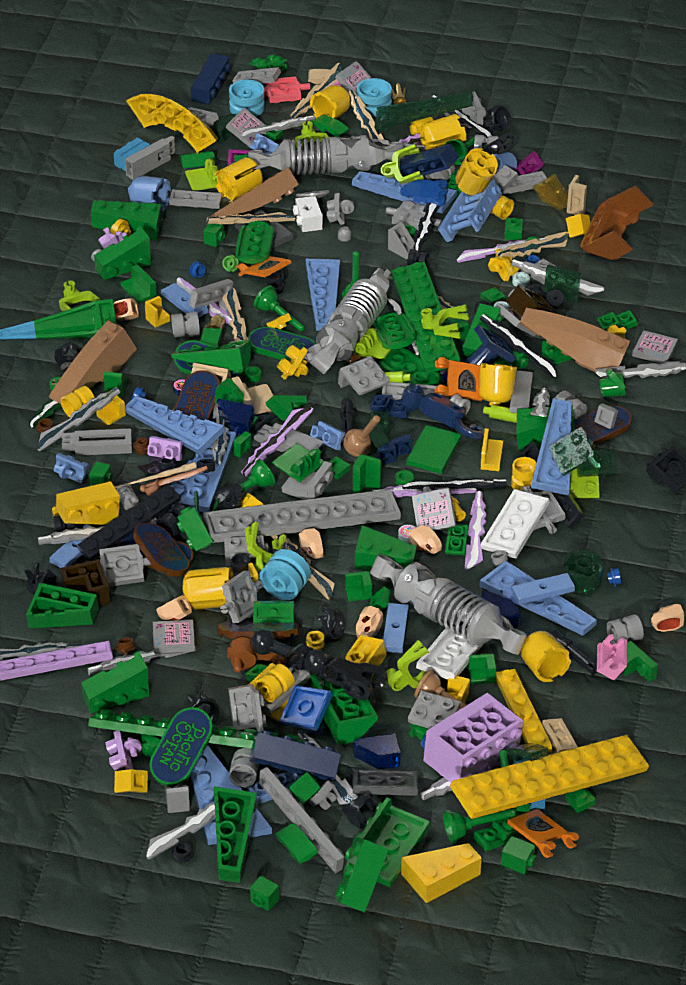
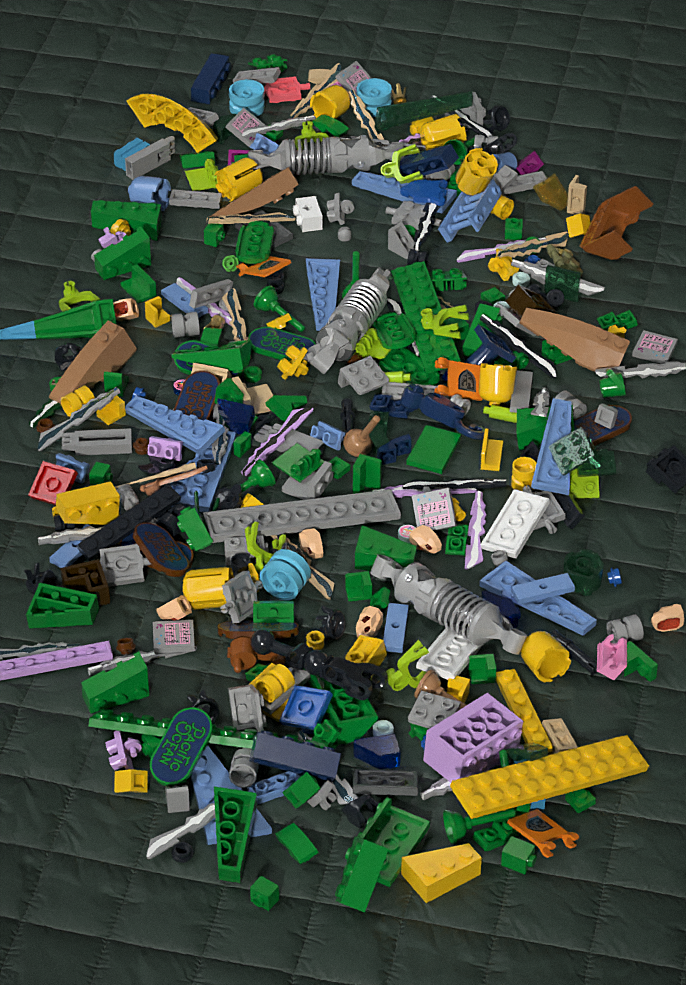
blue plate [190,261,206,278] -> none
light grey plate [259,767,344,874] -> none
light grey dish [296,190,330,202] -> none
green tile [395,470,414,486] -> none
none -> plate [28,461,78,505]
none -> green hips [305,719,341,749]
none -> light aqua tile [373,720,394,741]
none -> green hinge [428,268,467,291]
none -> olive plate [546,244,583,278]

